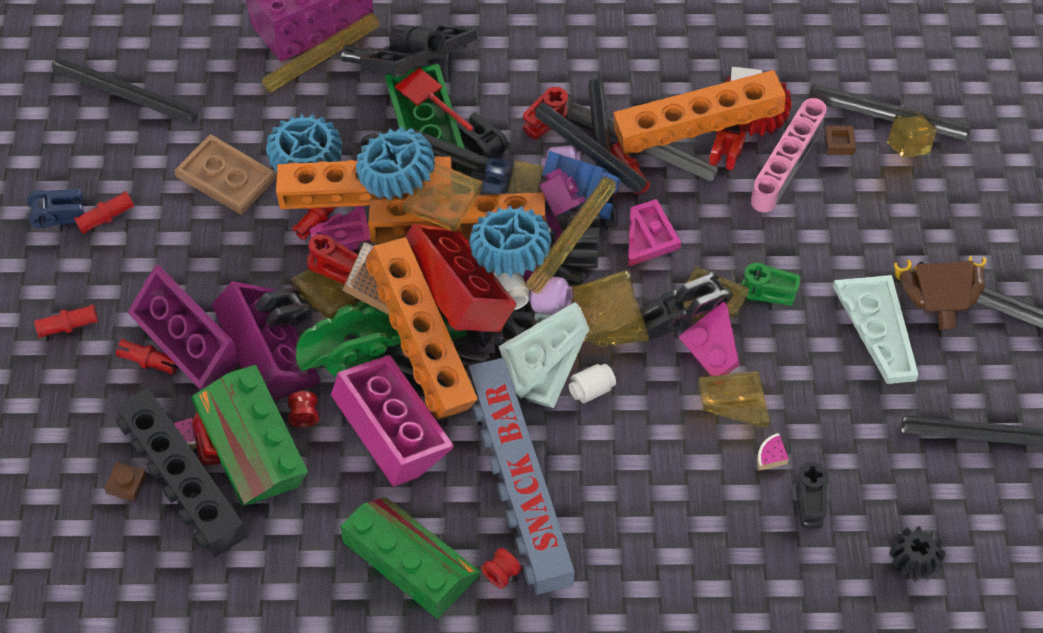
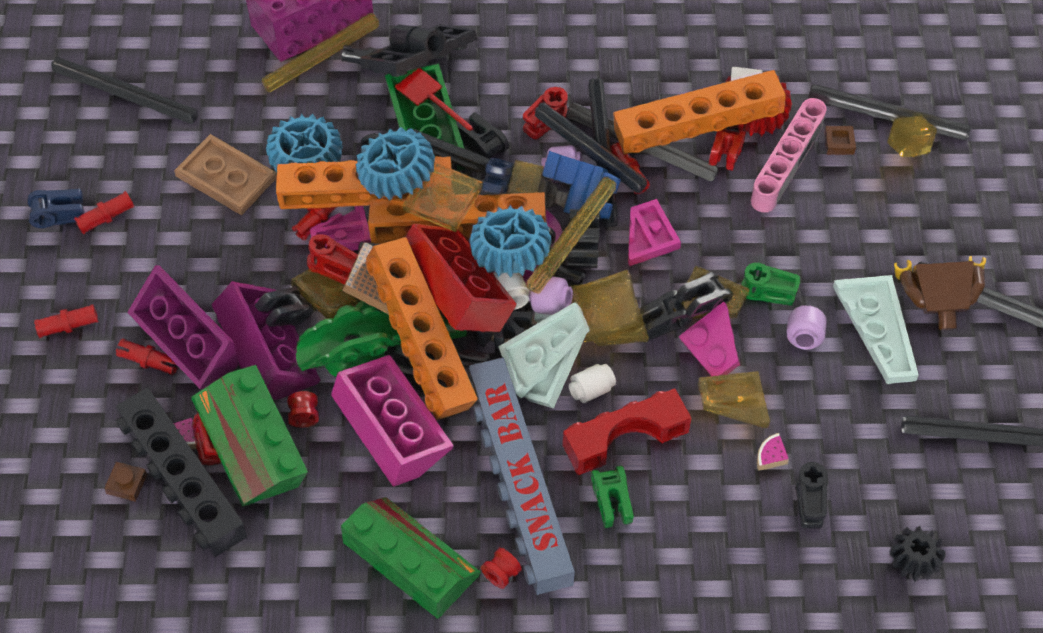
magenta brick [540,168,586,216] -> none
none -> red arch [562,388,692,475]
none -> green piece [591,465,634,528]
none -> lavender head [787,306,826,350]

